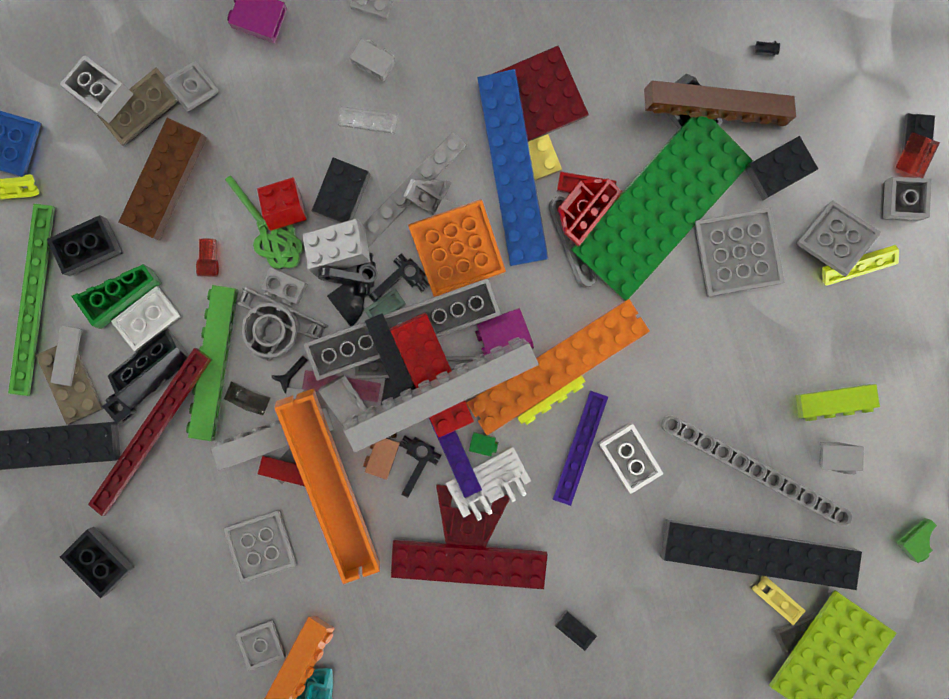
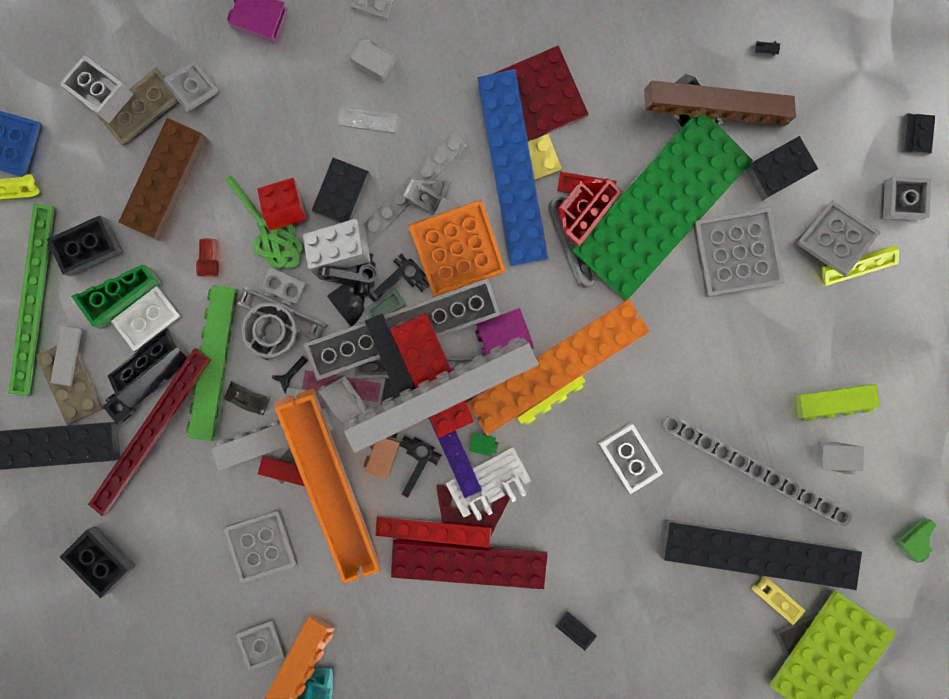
dark purple plate [552,391,608,506] -> none
clear red panel [896,132,940,178] -> none
none -> red plate [375,516,492,548]

